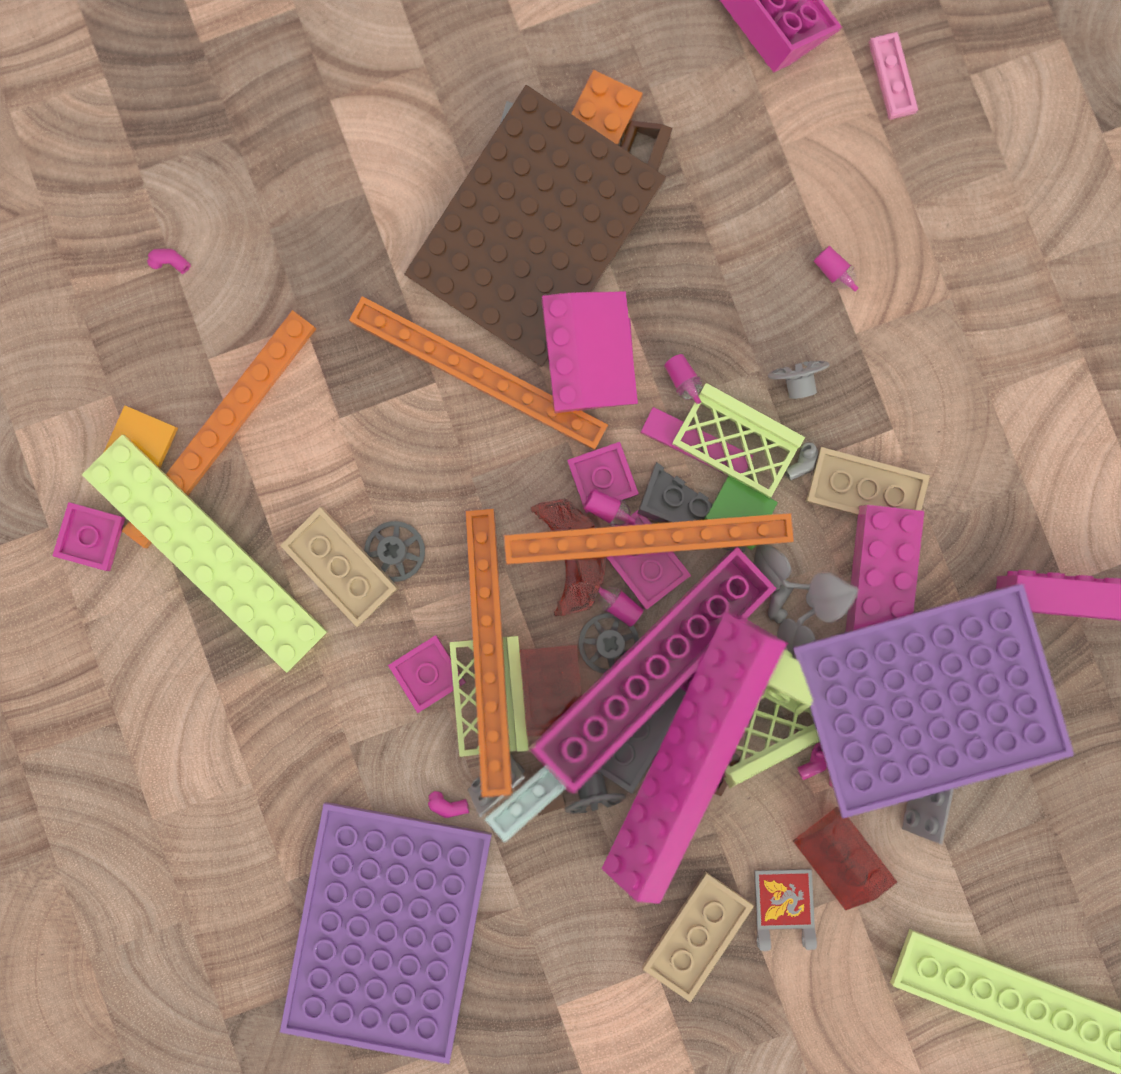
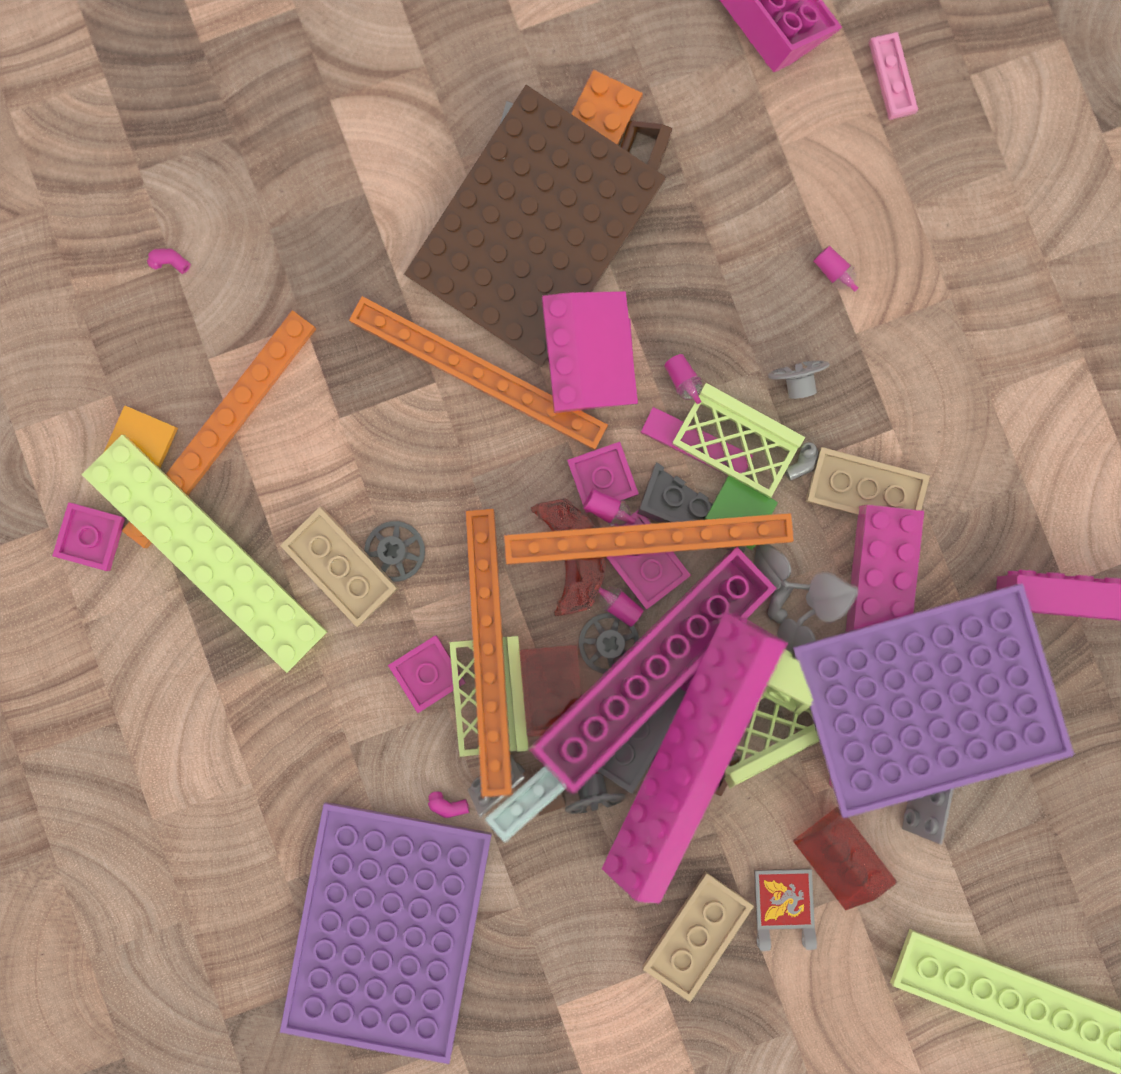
dark pink arm [797,742,827,780] -> none

